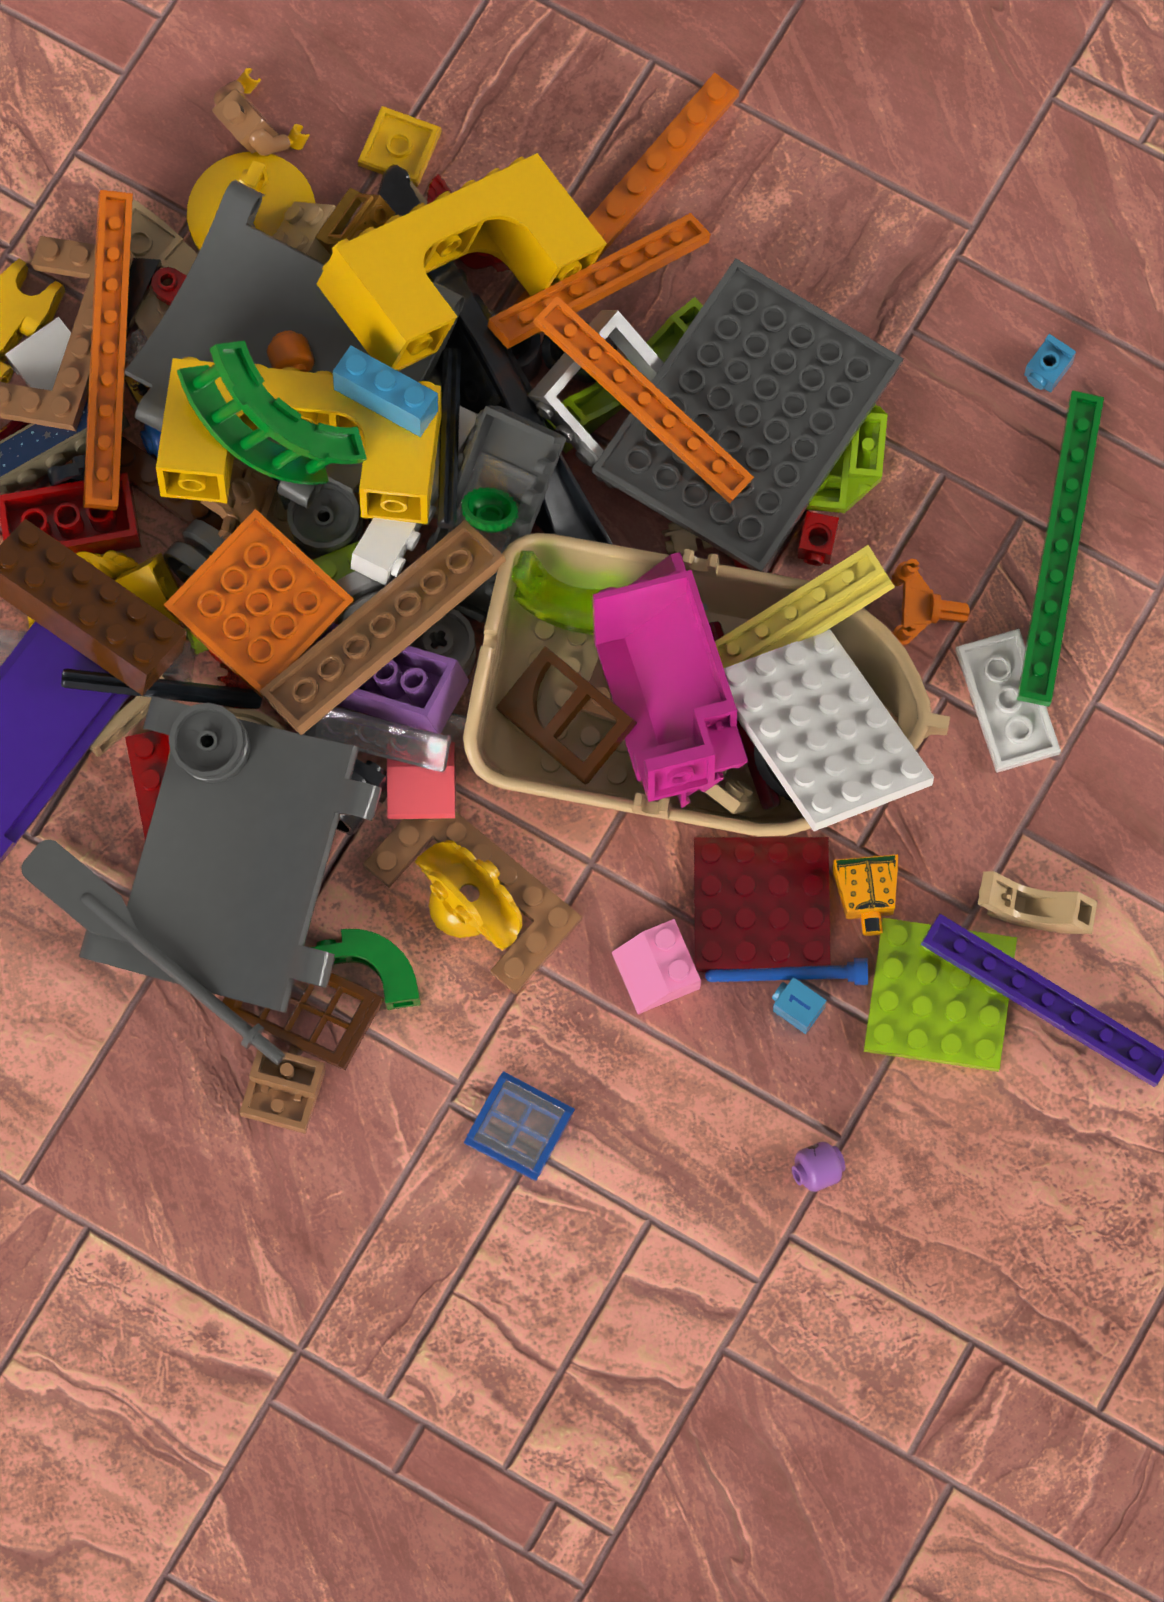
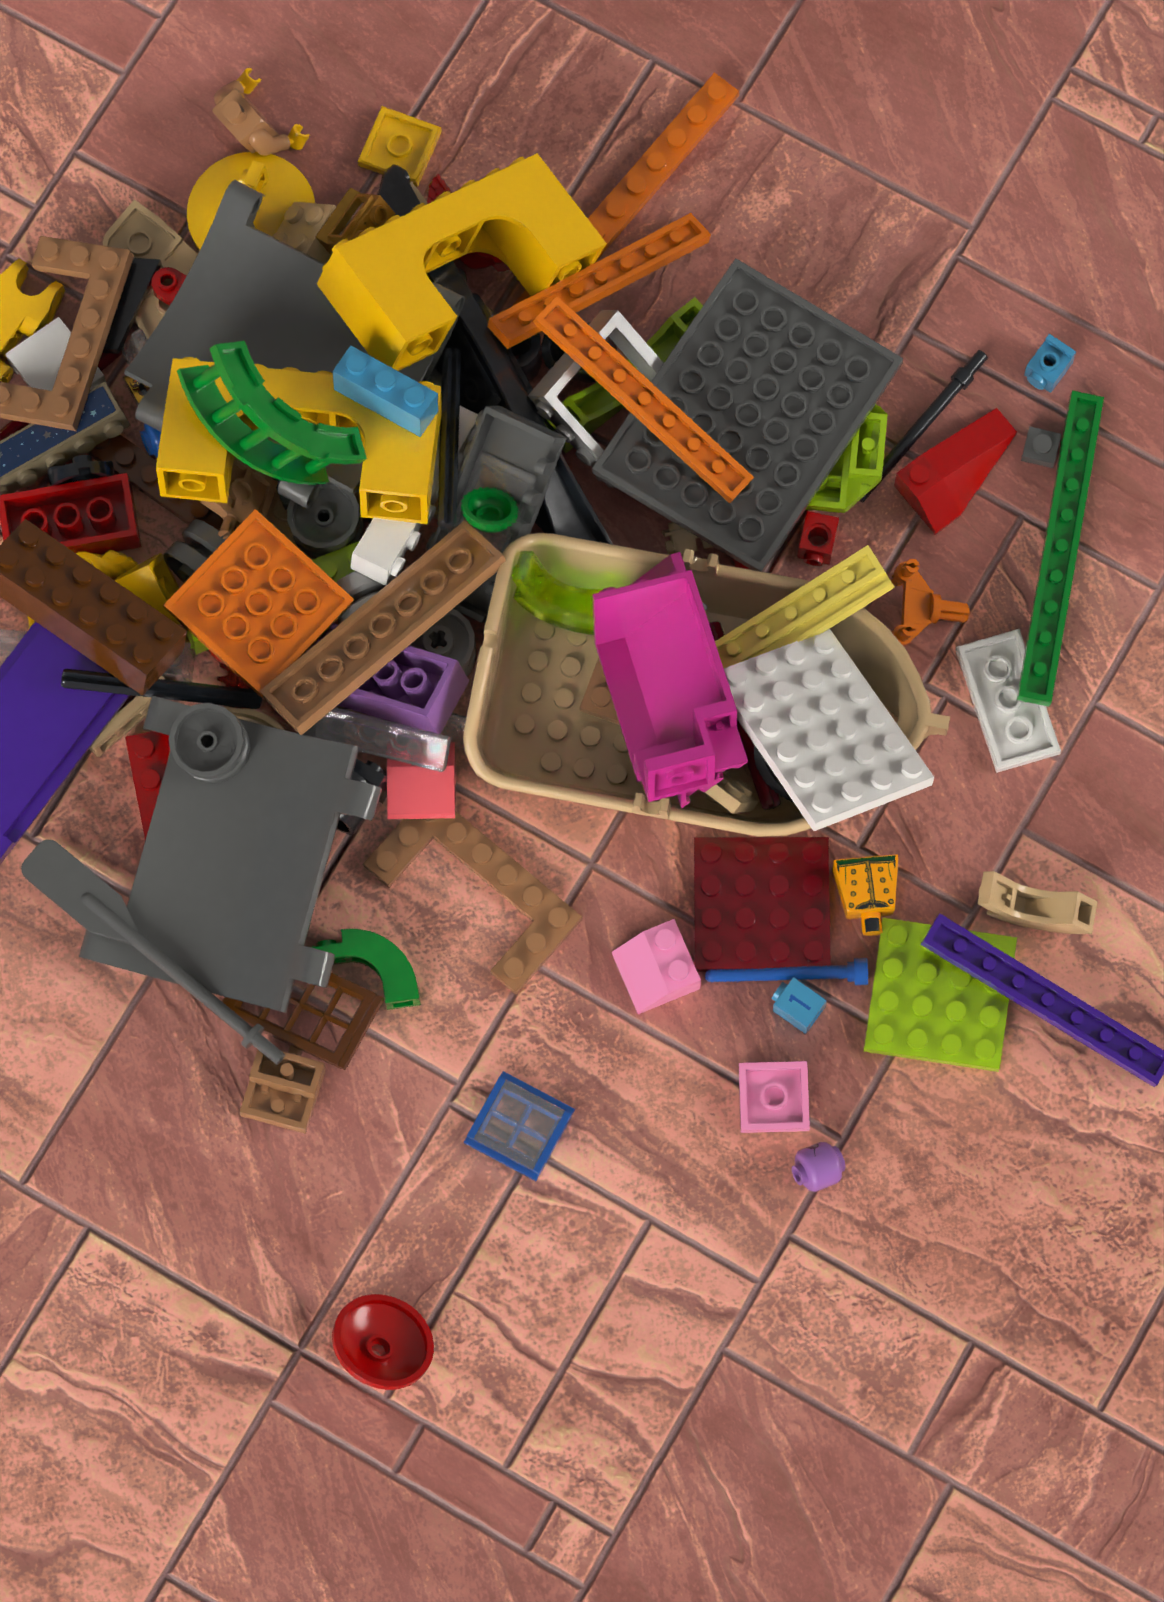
orange plate [83,190,133,511] -> none
orange head [267,330,315,372] -> none
yellow piece [415,840,522,950] -> none
reddish brown window [496,646,637,785] -> none
none -> red dish [332,1294,434,1390]
none -> bright pink plate [739,1061,810,1133]
none -> black bar [859,350,988,503]
none -> red wedge [894,408,1017,535]
none -> dark grey plate [1021,426,1061,468]

